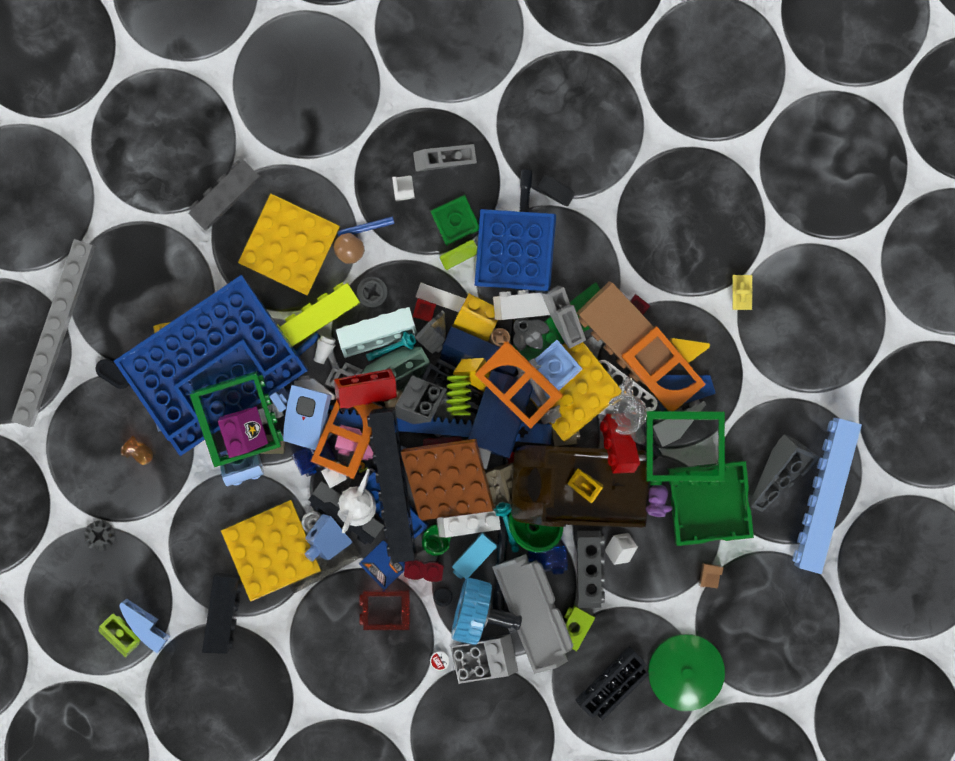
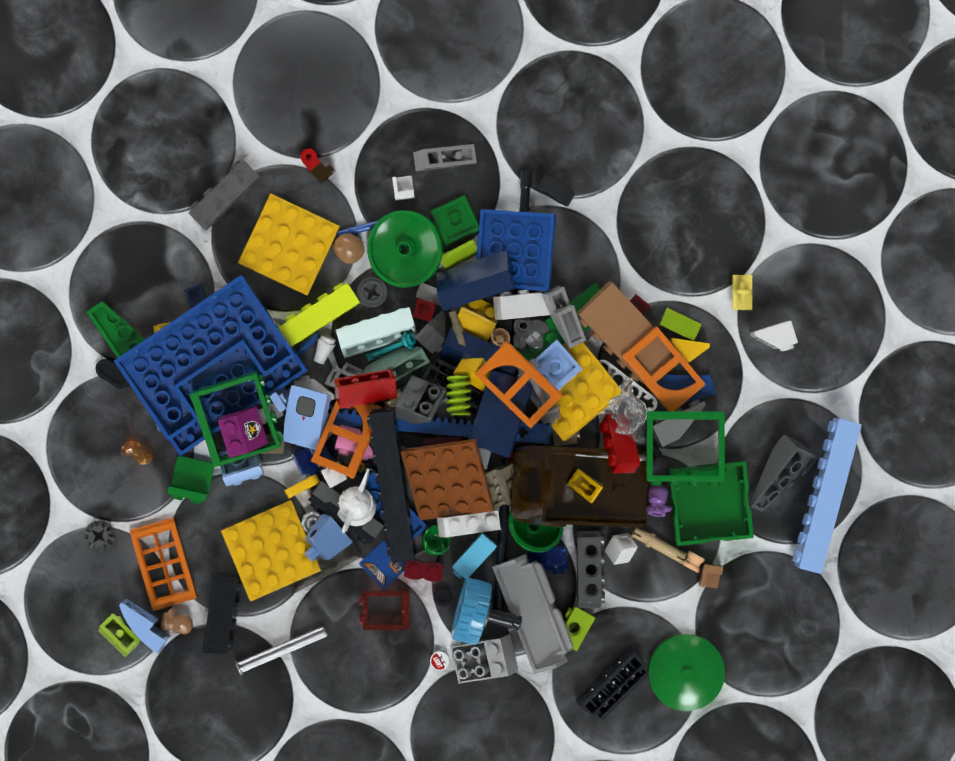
light grey brick [11,239,96,428] -> none
teal piece [494,502,519,552] -> none
none -> green wing [87,301,145,358]
none -> orange piece [129,517,198,611]
none -> medium nougat animal [161,608,193,634]
none -> green bracket [167,456,214,504]
none -> dark blue tile [183,283,208,308]
none -> axle [235,626,327,675]
none -> yellow beam [284,474,320,499]
none -> leg [300,149,336,184]
none -> green dish [367,210,443,288]
none -> dark blue slope [436,250,515,311]
none -> dark tan piece [449,311,466,347]
none -> tan pin [631,527,687,564]
none -> lime slope [659,308,702,341]
none -> light nougat wheel [682,551,705,573]
none -> white slope [750,321,798,351]

